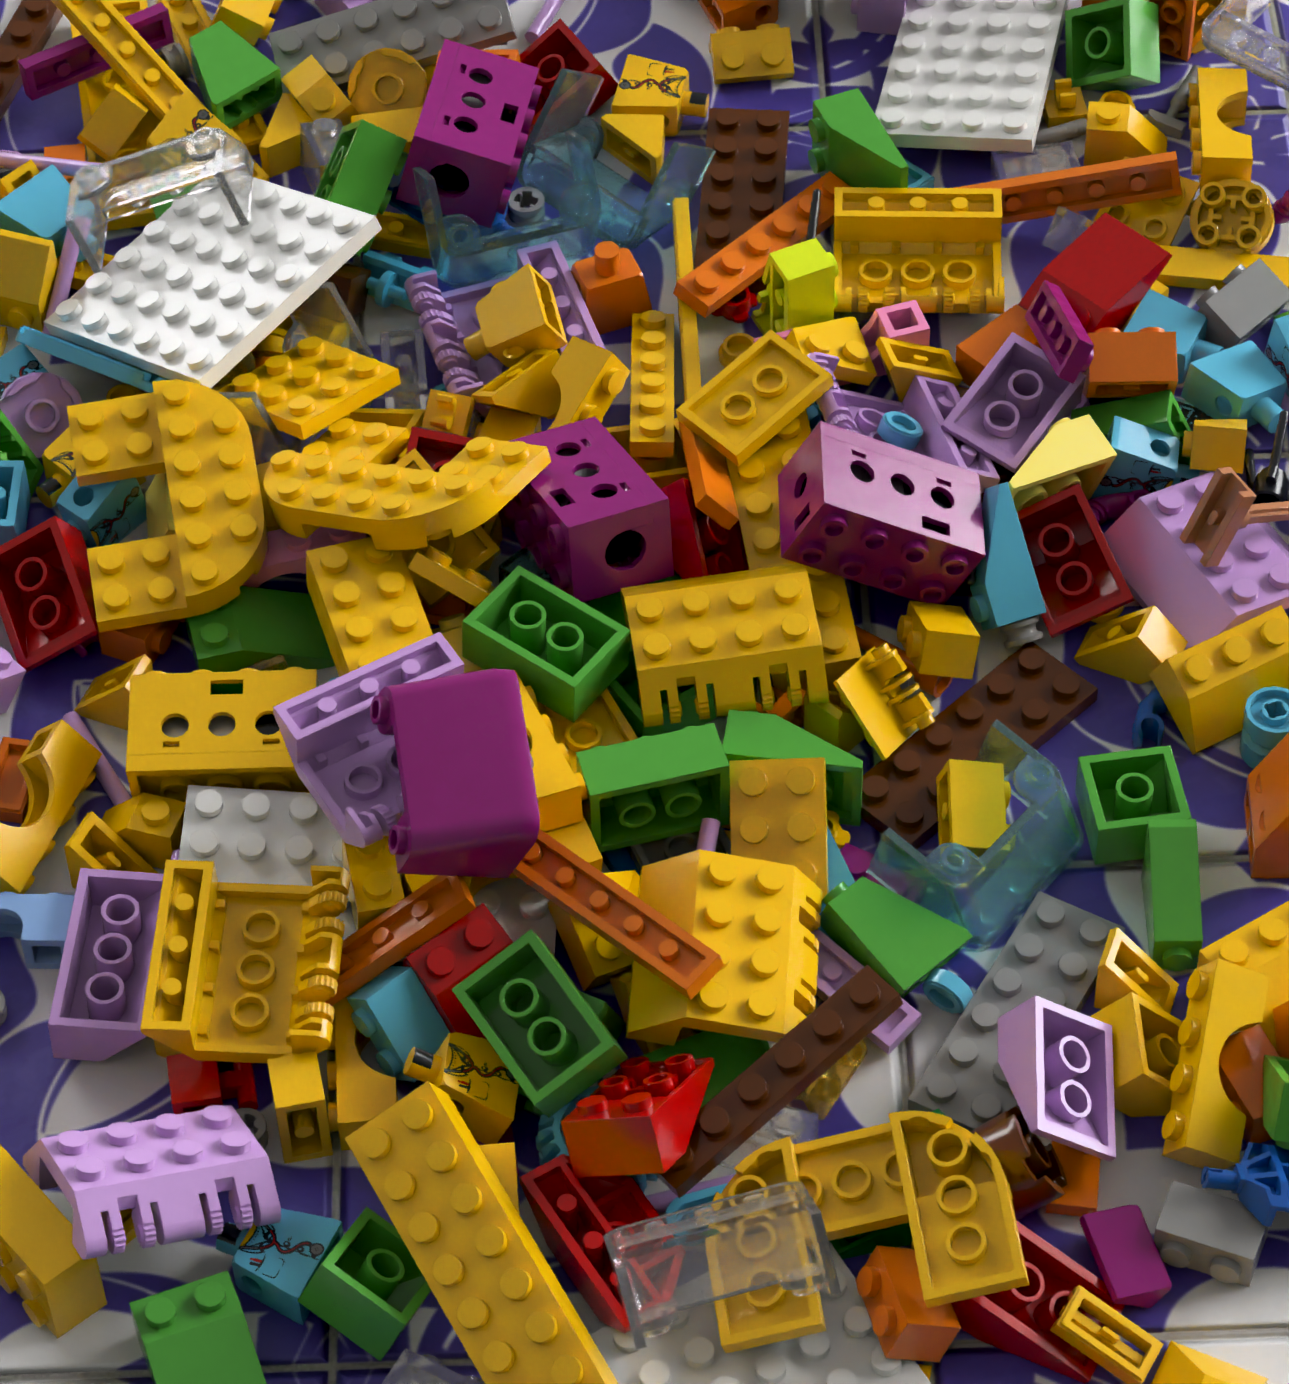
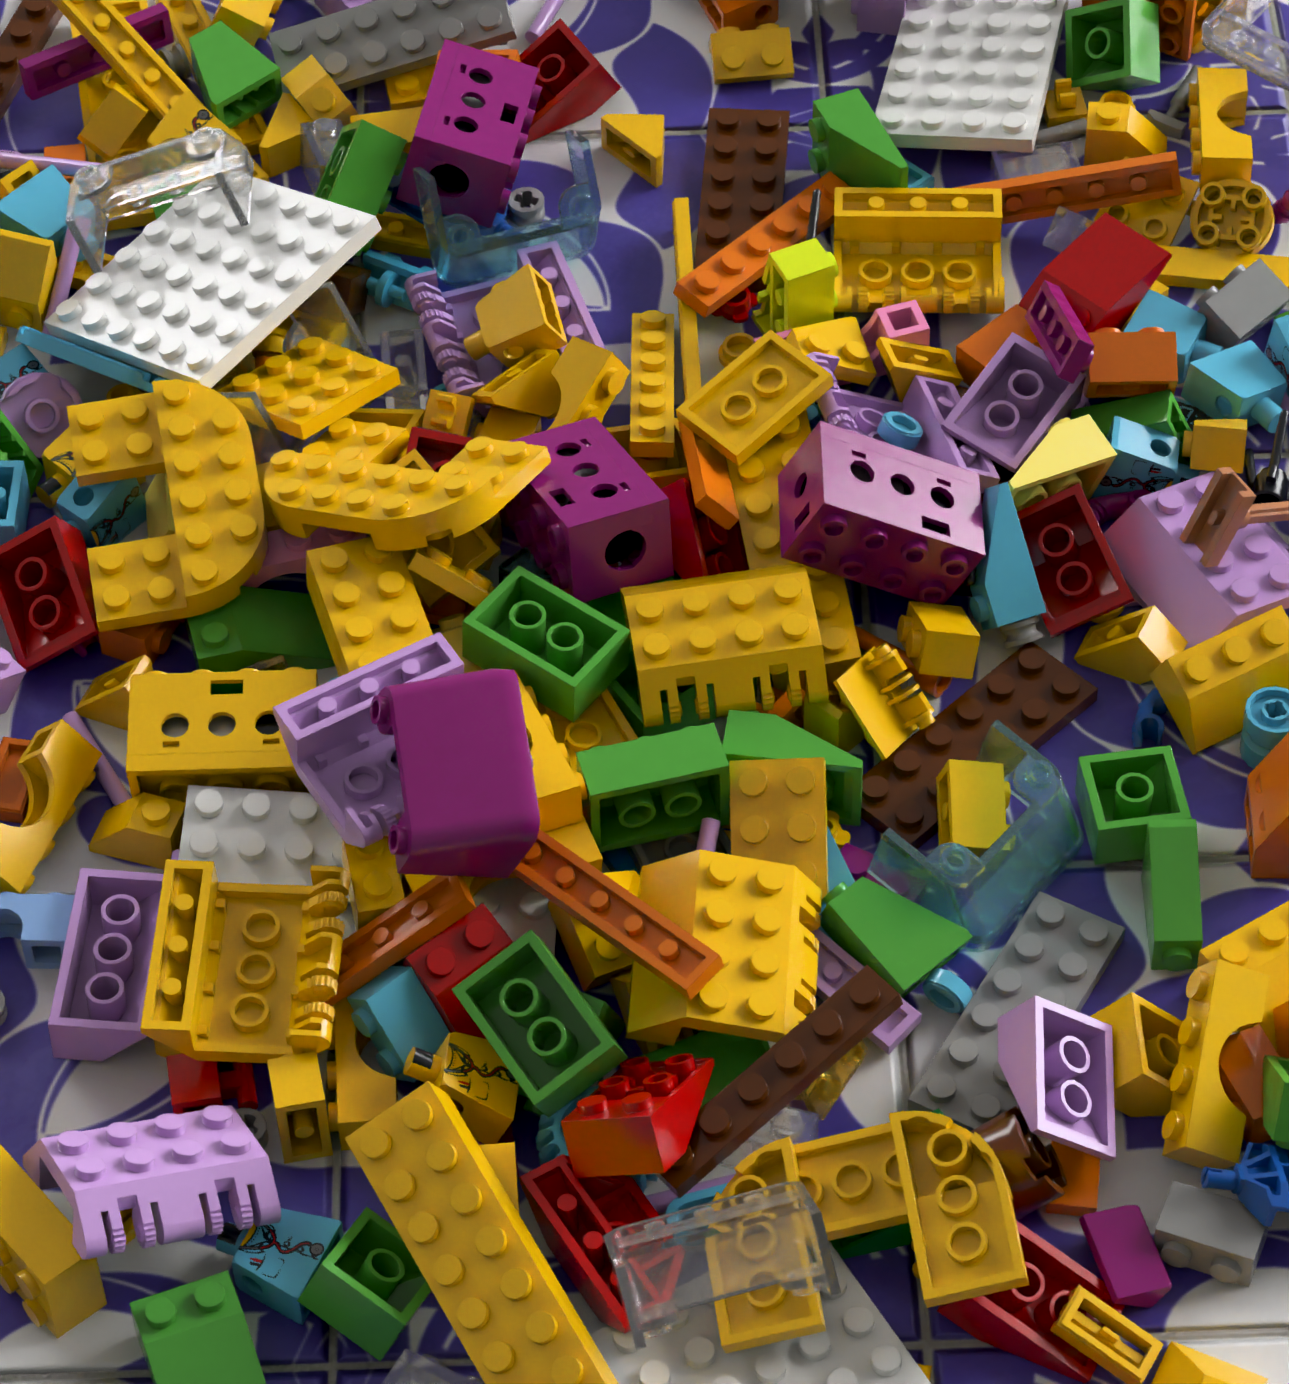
yellow slope [64,811,158,889] -> none
yellow tile [347,48,429,115] -> none
clear light blue windscreen [517,68,716,250] -> none
orange torso [571,241,653,335] -> none
yellow torso [612,54,709,137] -> none
orange brick [855,1246,961,1362] -> none
yellow slope [1094,927,1179,1014] -> none

